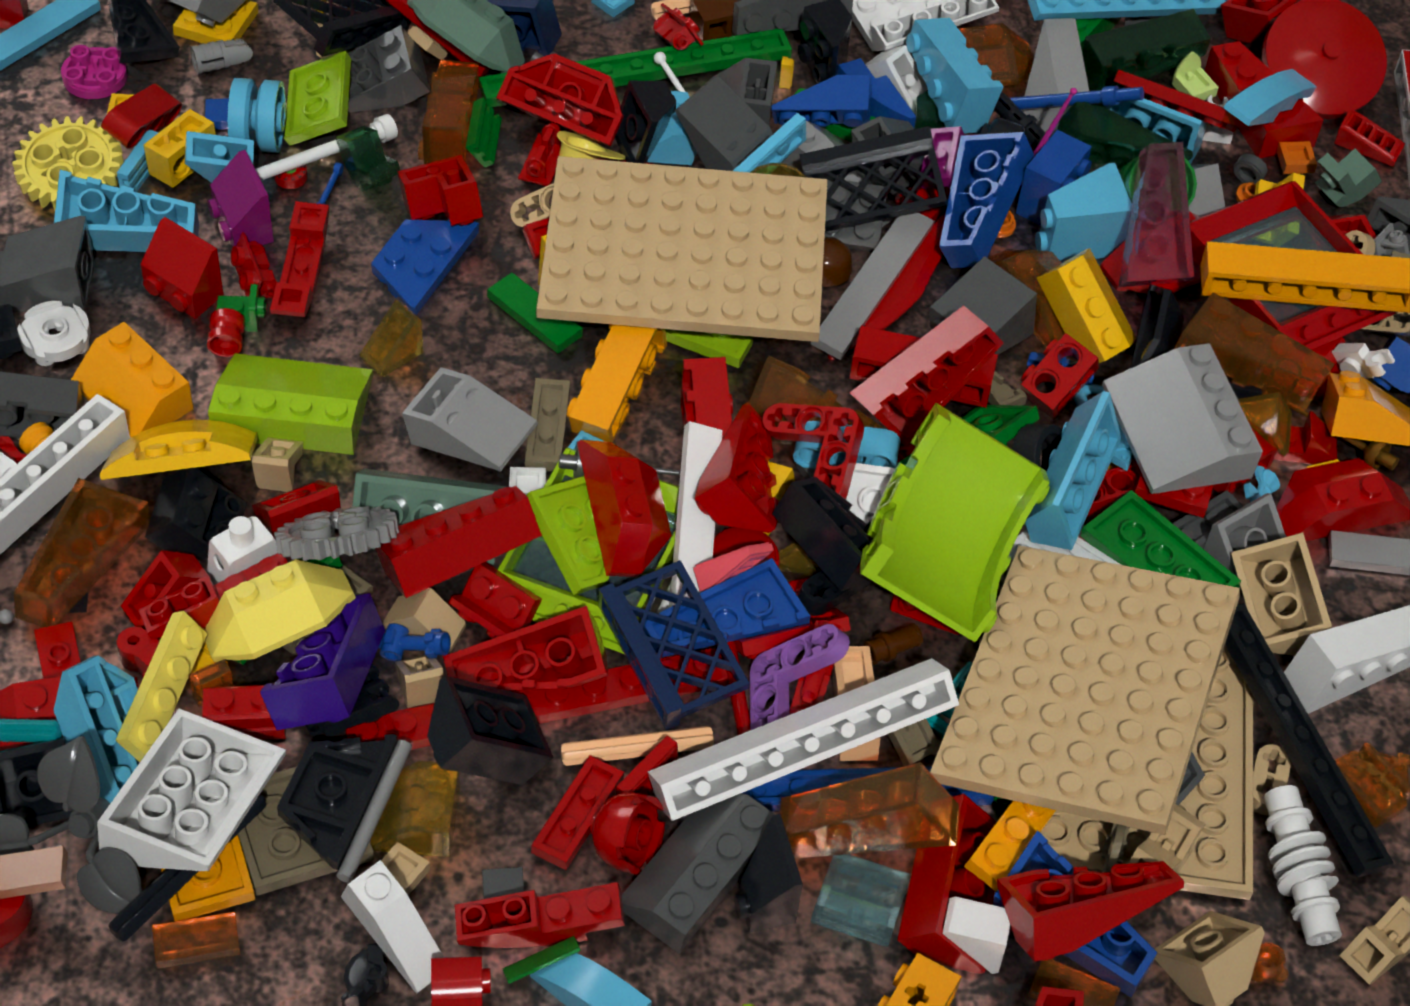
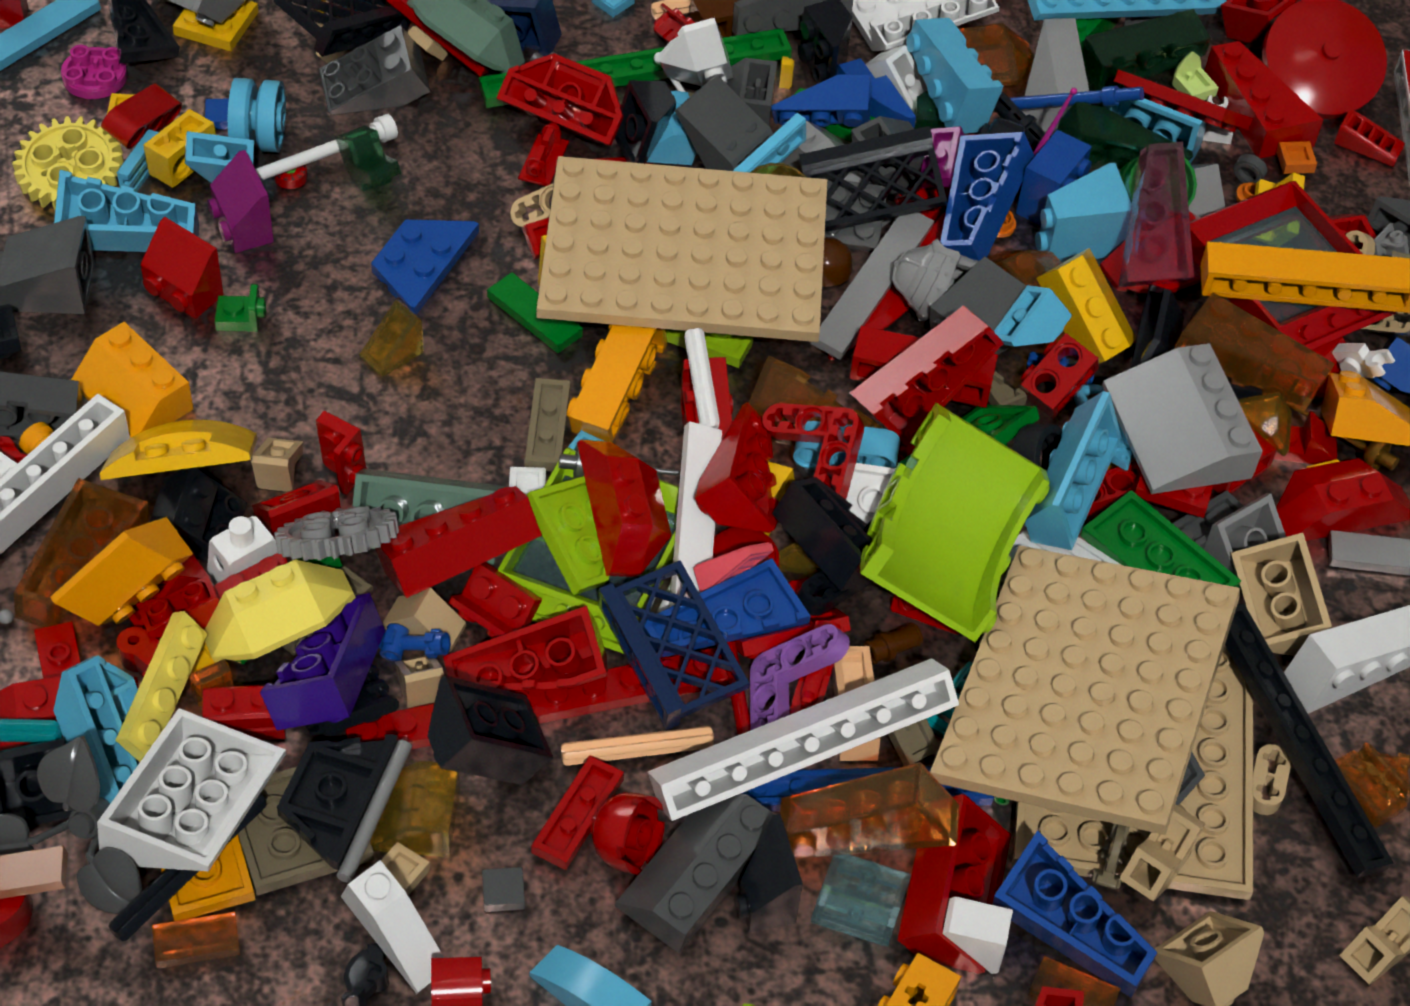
white plate [17,300,91,366] -> none
light grey hinge [190,38,253,75] -> none
red wheel [207,308,245,357] -> none
lime slope [208,353,373,455] -> none
red hinge [231,232,277,298] -> none
red slope [270,201,329,317] -> none
lime tile [284,51,351,146] -> none
blue hinge [316,162,344,204] -> none
red brick [397,155,484,226] -> none
light grey slope [402,367,538,471] -> none
clear orange wedge [418,60,479,164] -> none
red slope [455,882,625,948] -> none
green tile [465,98,502,167] -> none
green window [503,936,581,984] -> none
light yellow piece [557,131,626,160] -> none
red tile [616,736,678,795] -> none
light orange plate [964,801,1056,891] -> none
red wedge [997,861,1184,962] -> none
medium azure slope [1223,69,1317,126] -> none
medium azure piece [1244,466,1280,502] -> none
clear orange plate [1251,943,1289,983] -> none
white piece [1264,785,1342,946] -> none
sand green brick [1315,149,1382,207] -> none
none -> light orange slope [50,517,193,626]
none -> red bracket [316,411,367,495]
none -> white wedge [658,18,733,86]
none -> white axle [684,328,720,429]
none -> light grey head [892,239,979,321]
none -> medium azure slope [994,285,1072,347]

